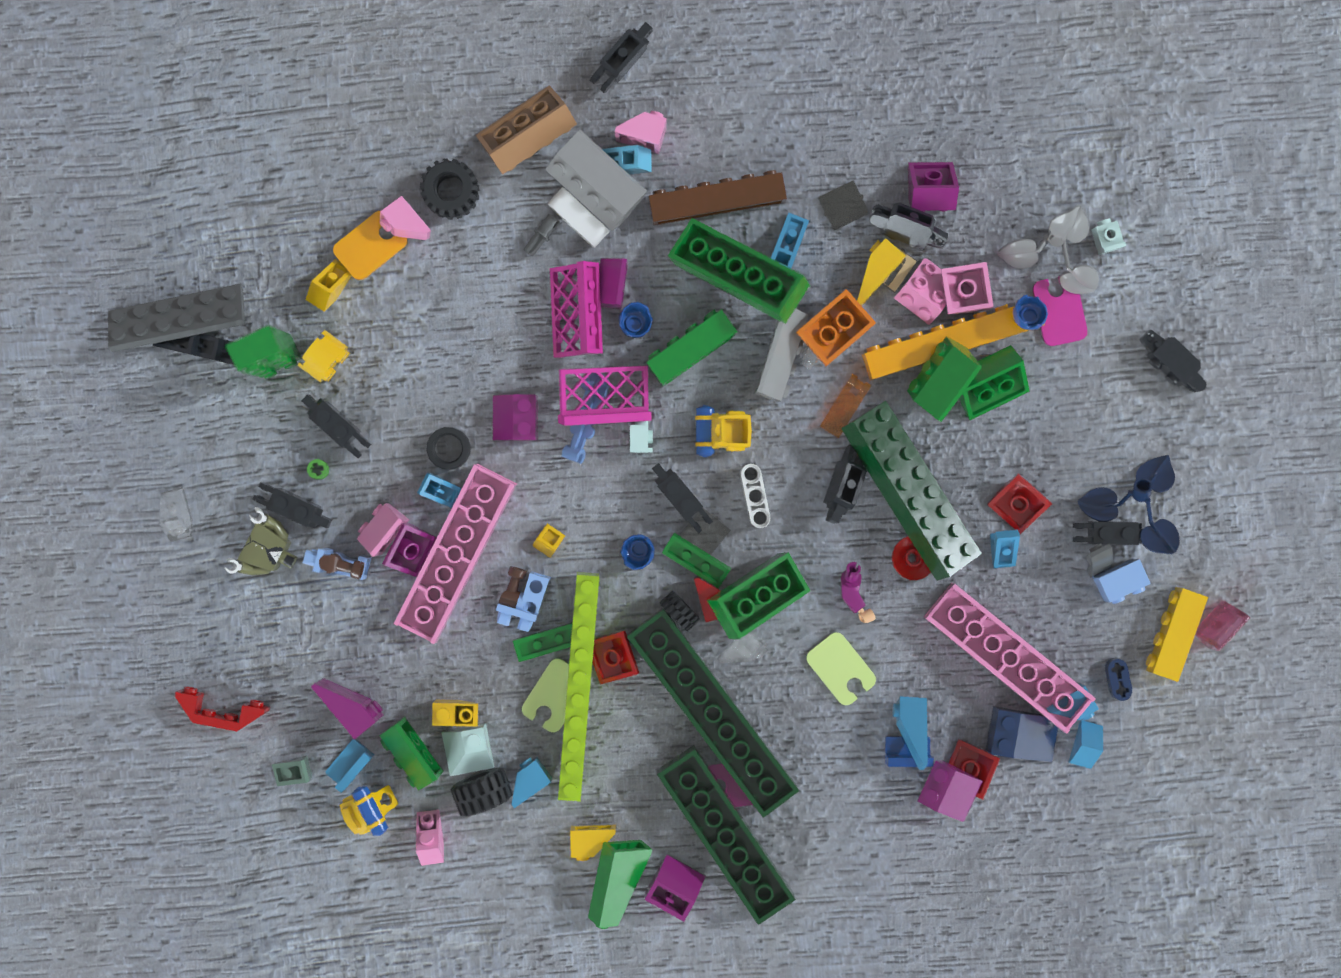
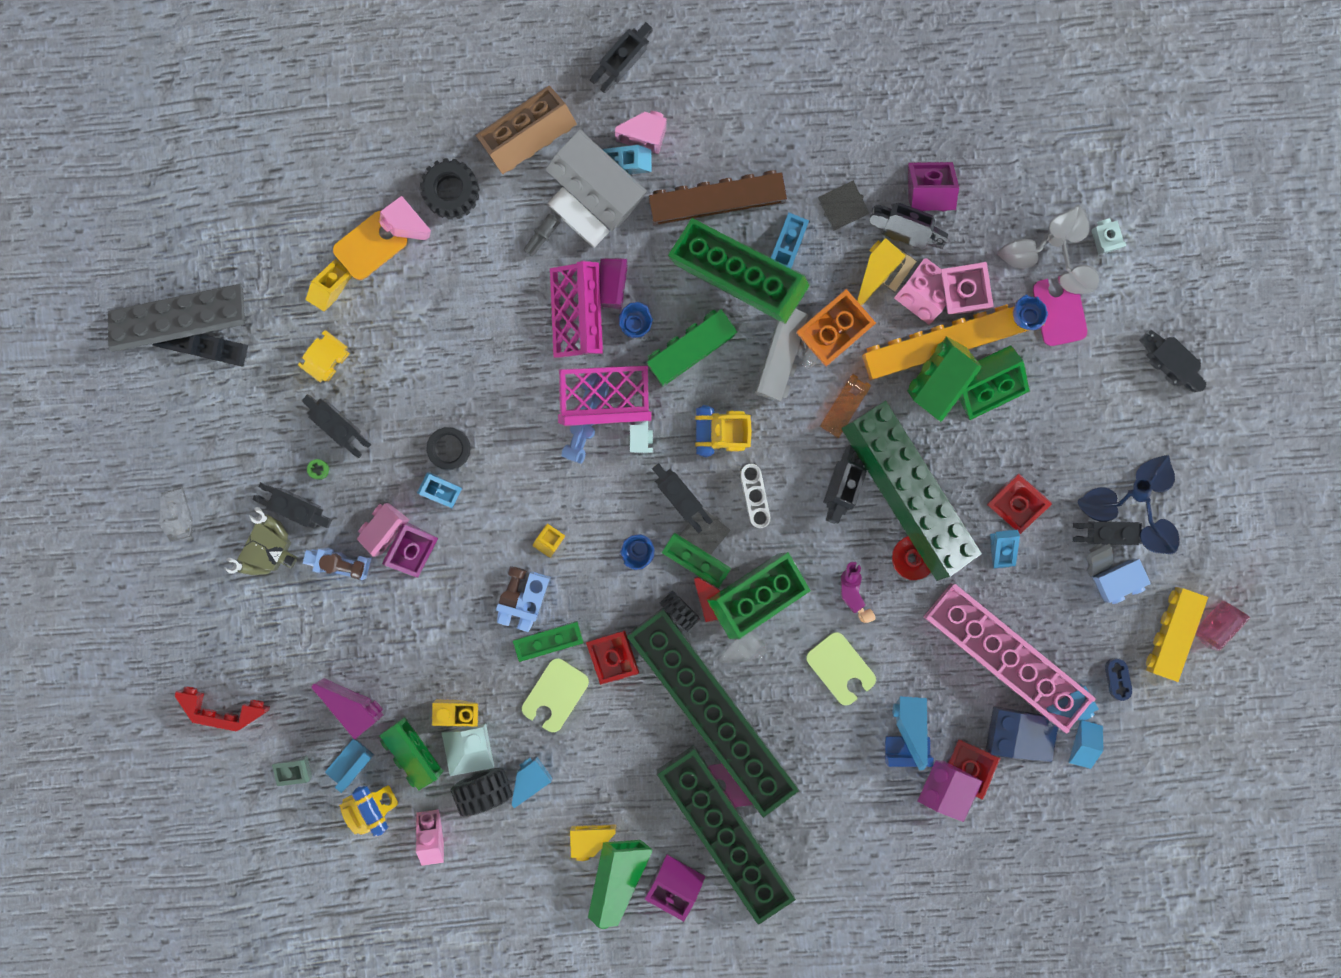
green brick [226,325,302,379] -> none
bright pink tile [394,464,517,644] -> none
magenta slope [493,394,538,441] -> none
lime brick [558,572,600,802] -> none

